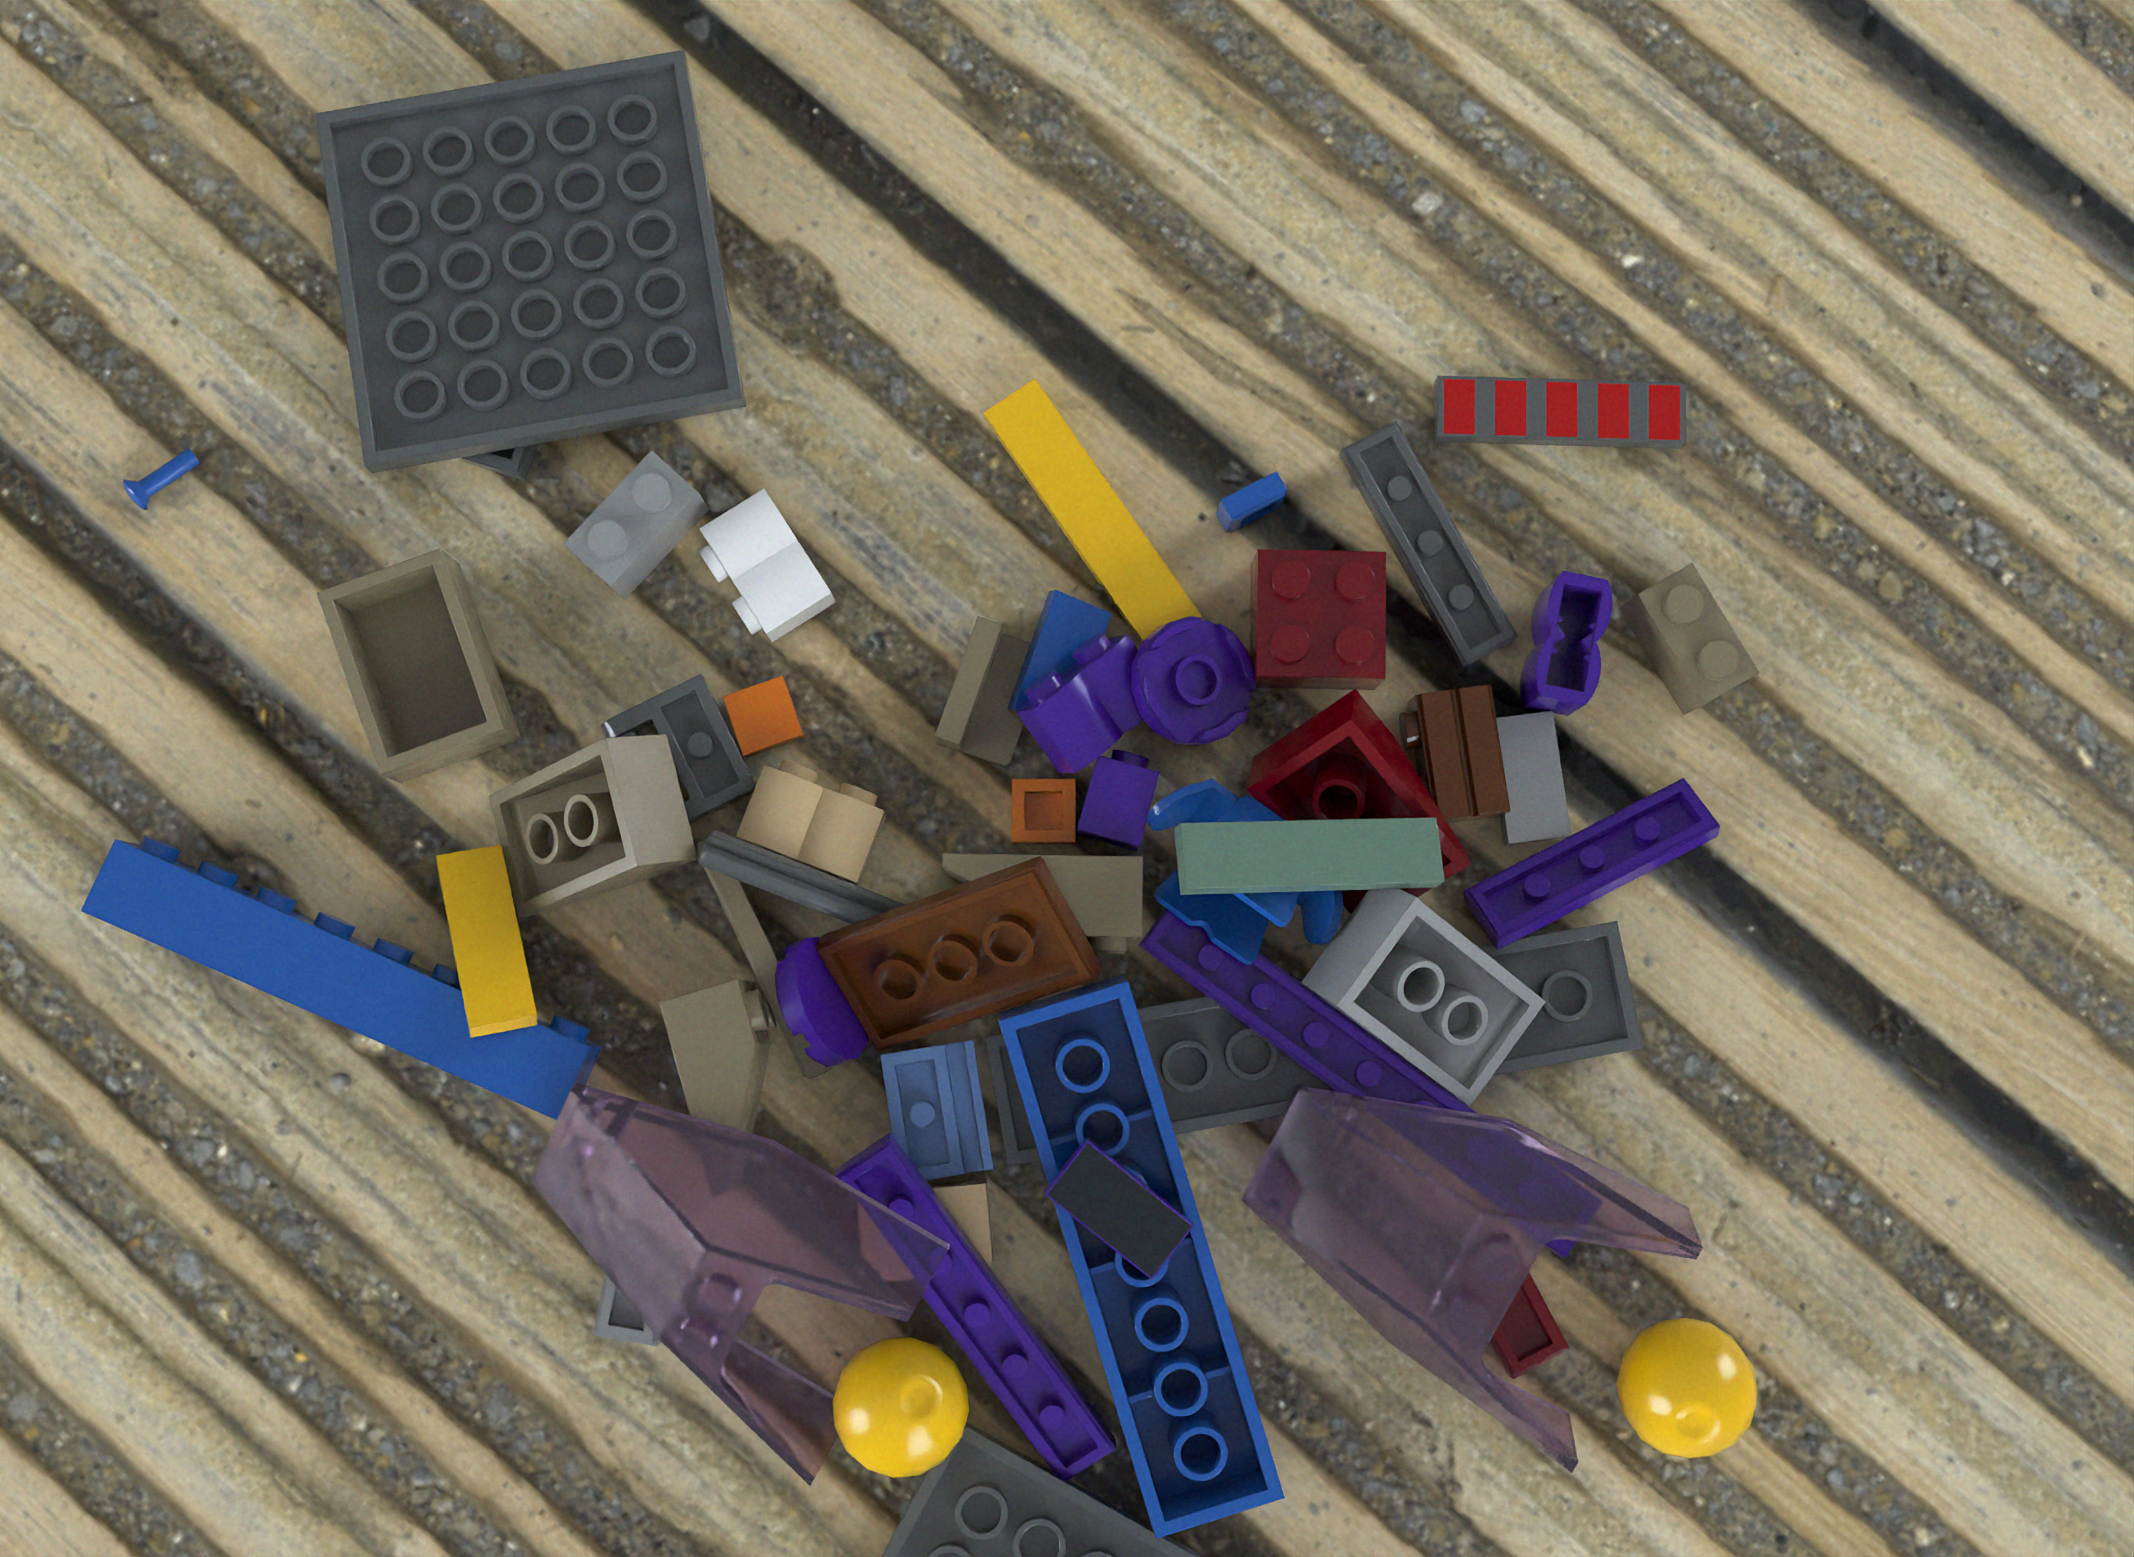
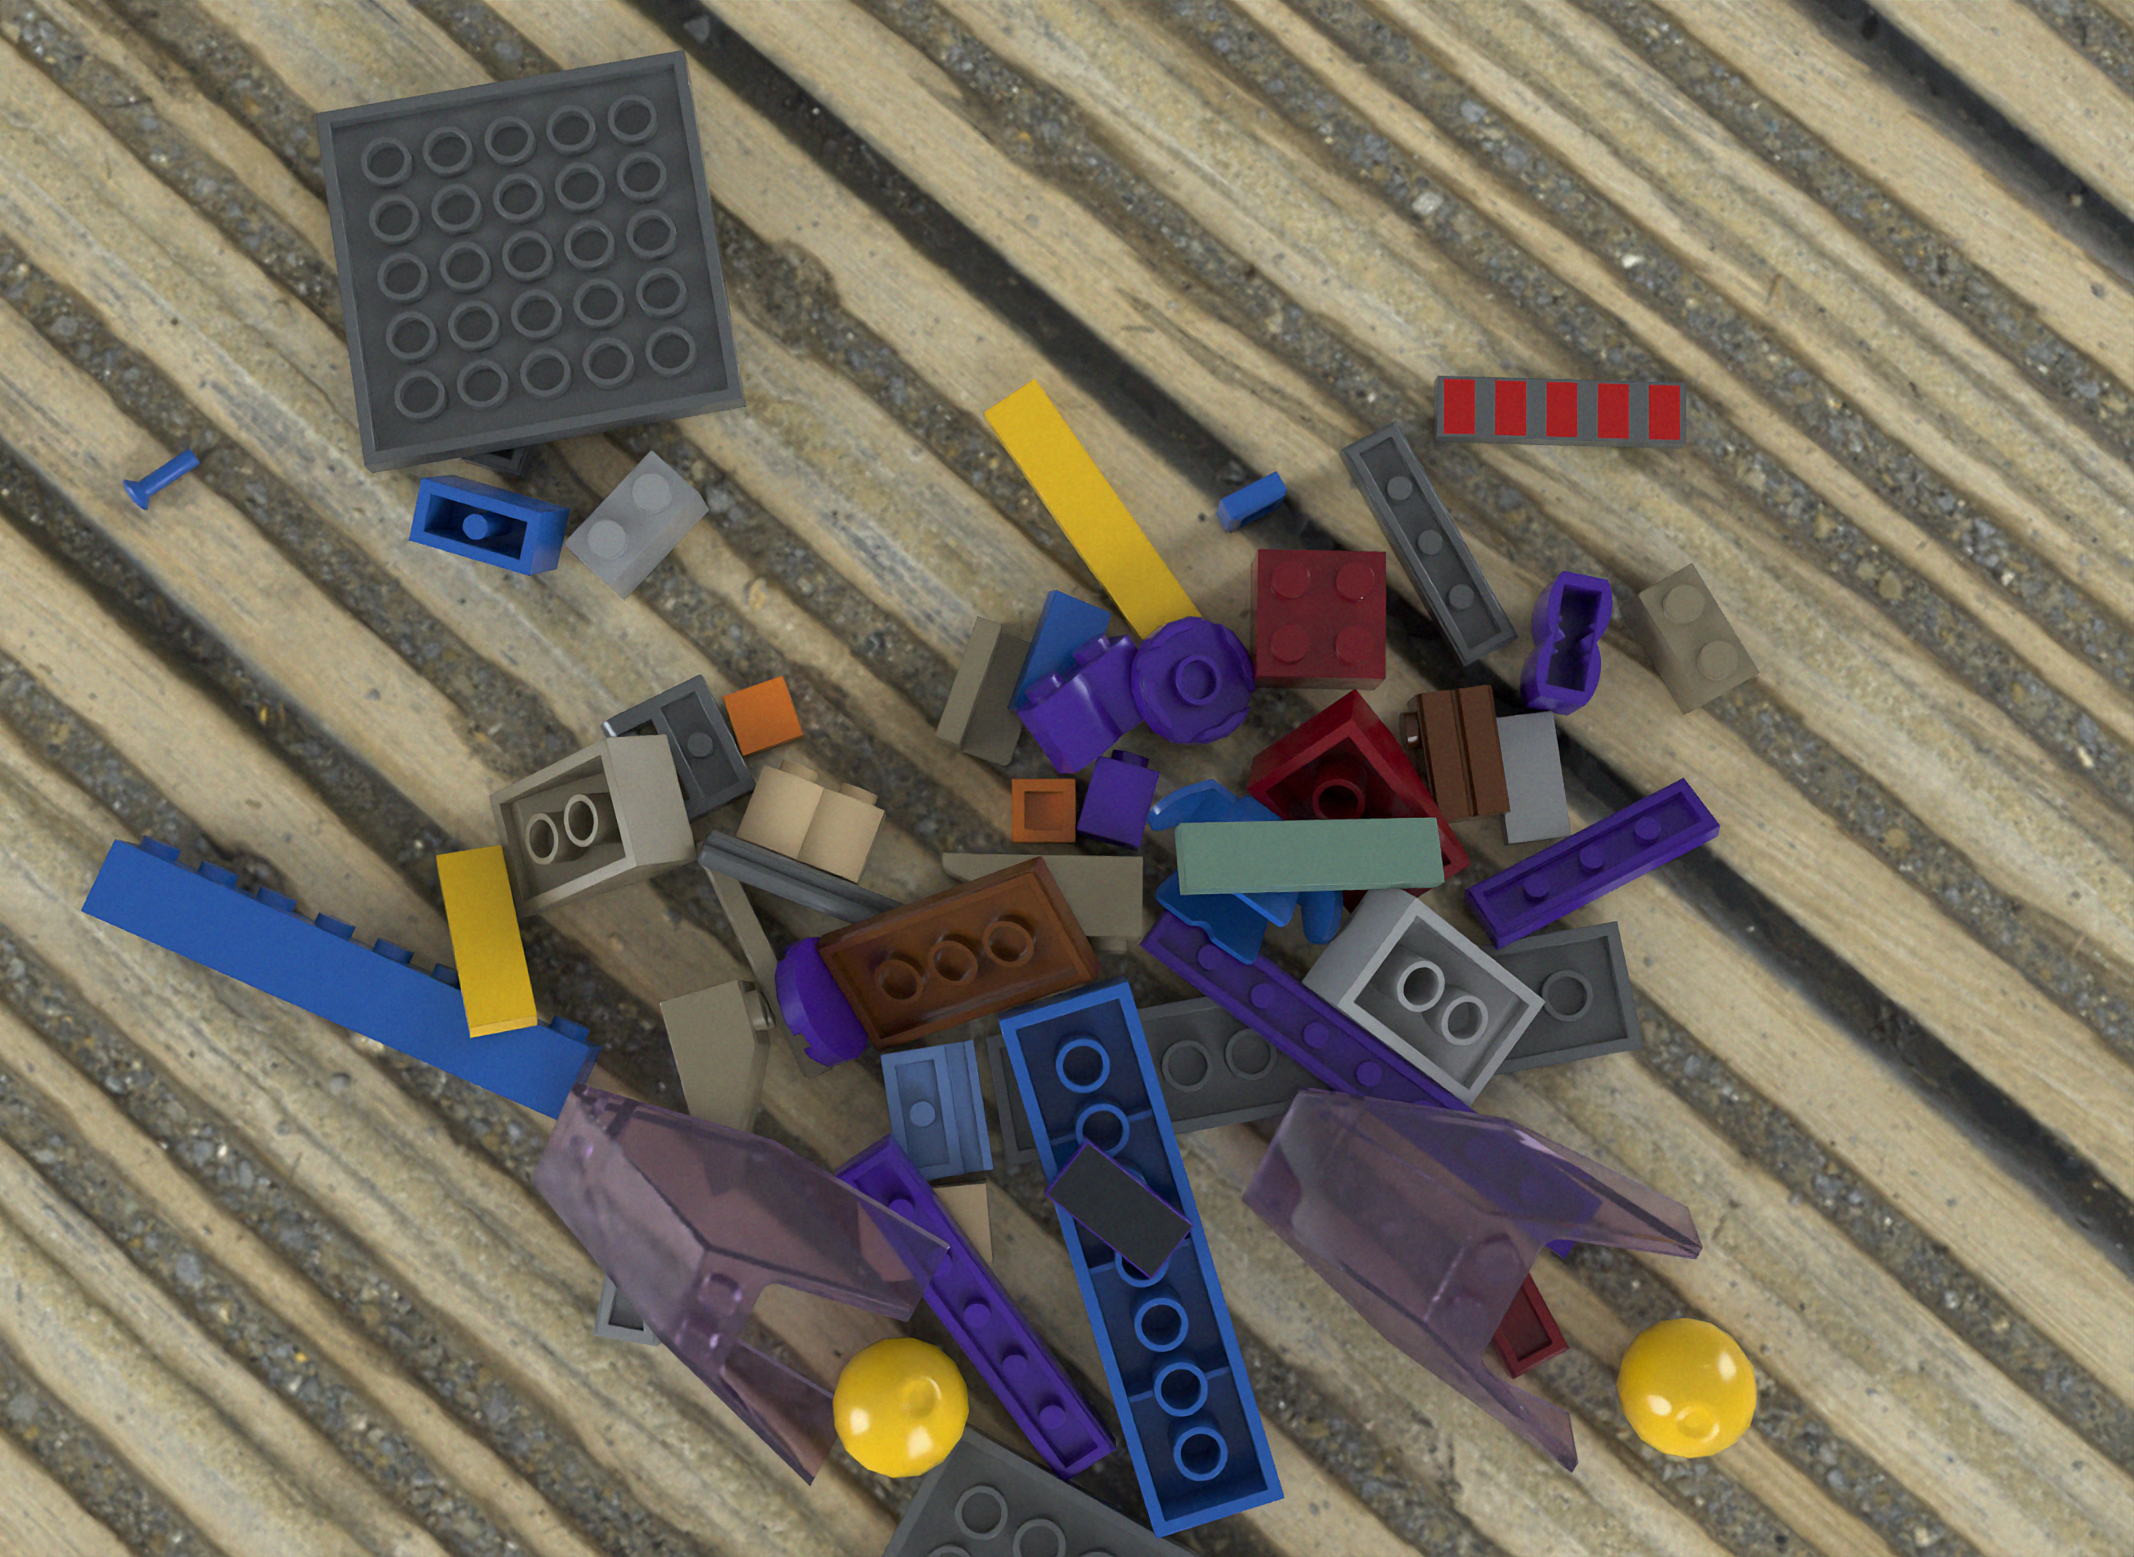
dark tan piece [317,548,521,783] -> none
white brick [698,489,836,642] -> none
none -> blue brick [409,475,570,576]

